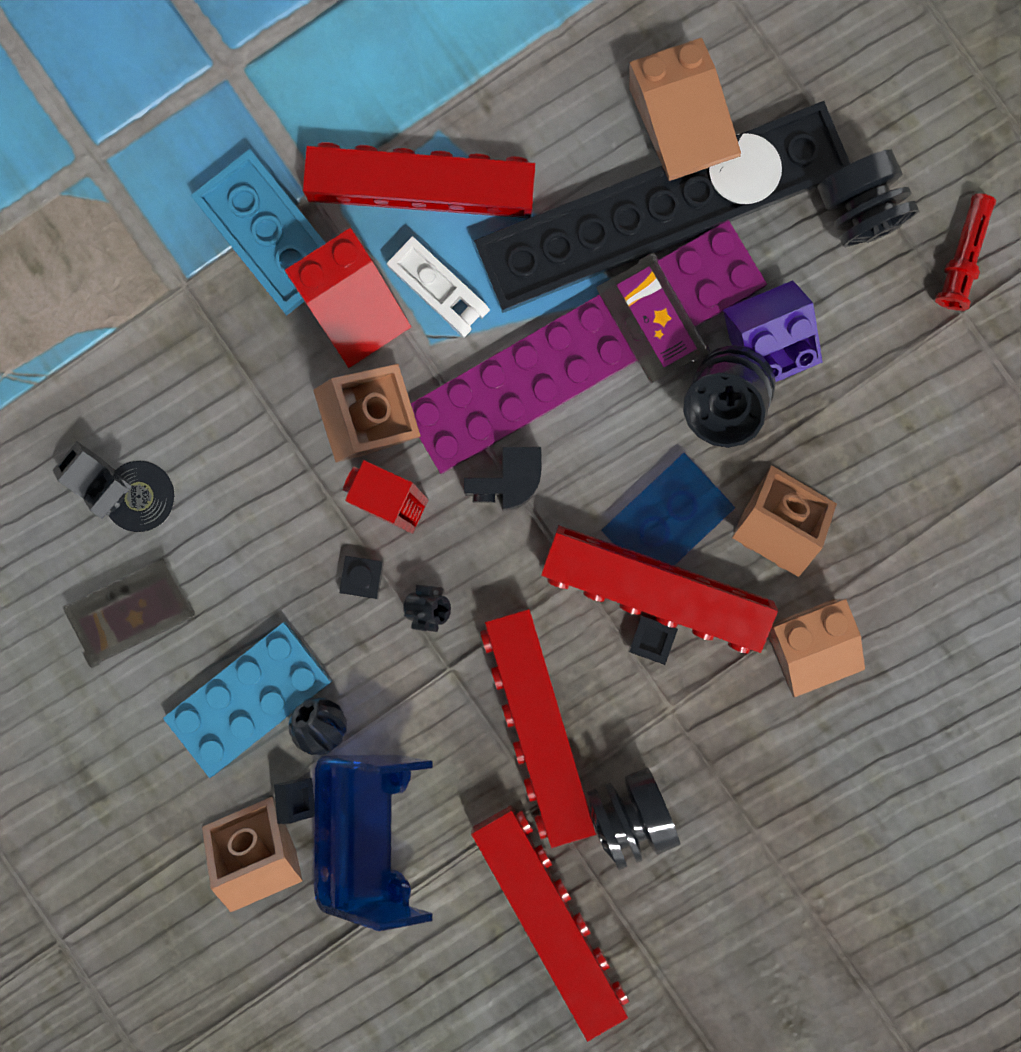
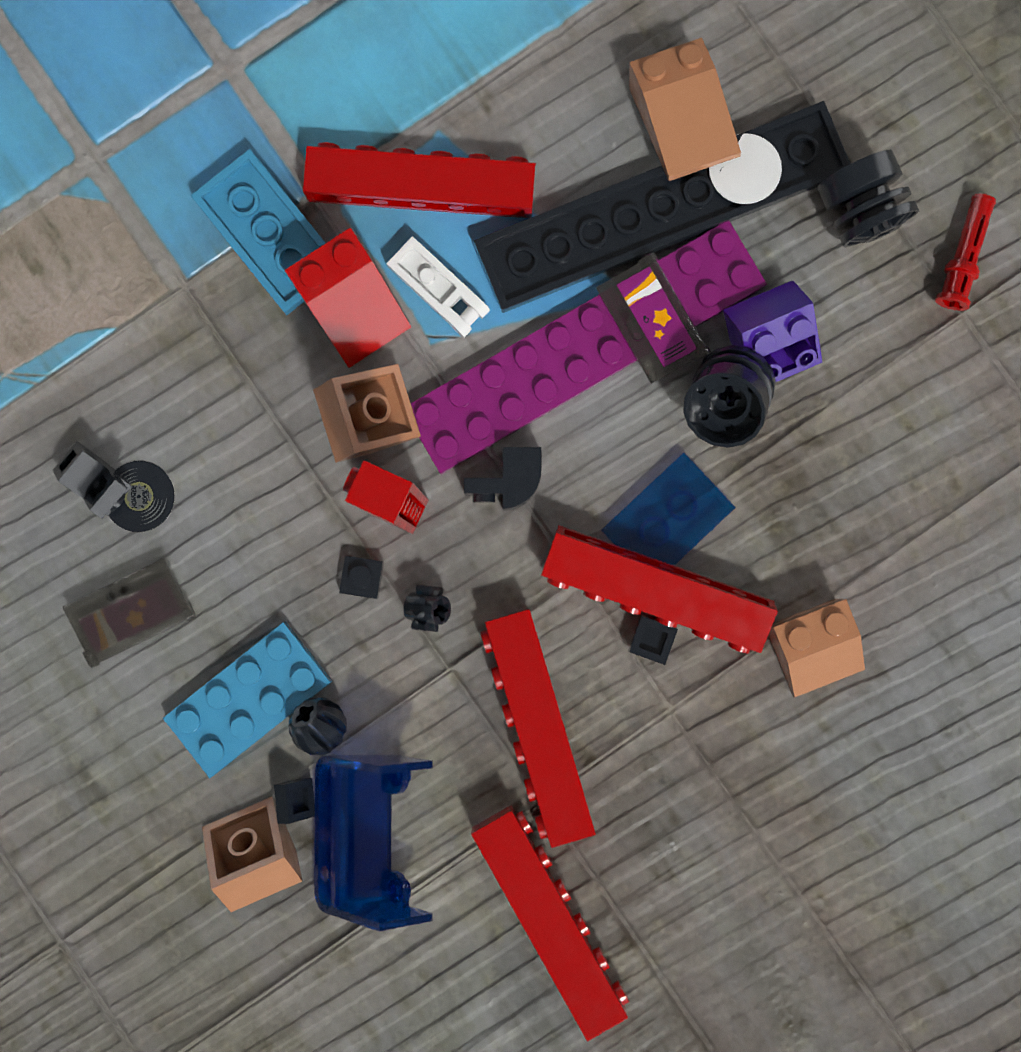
black wheel [587,767,681,870] -> none
nougat slope [732,465,837,577] -> none

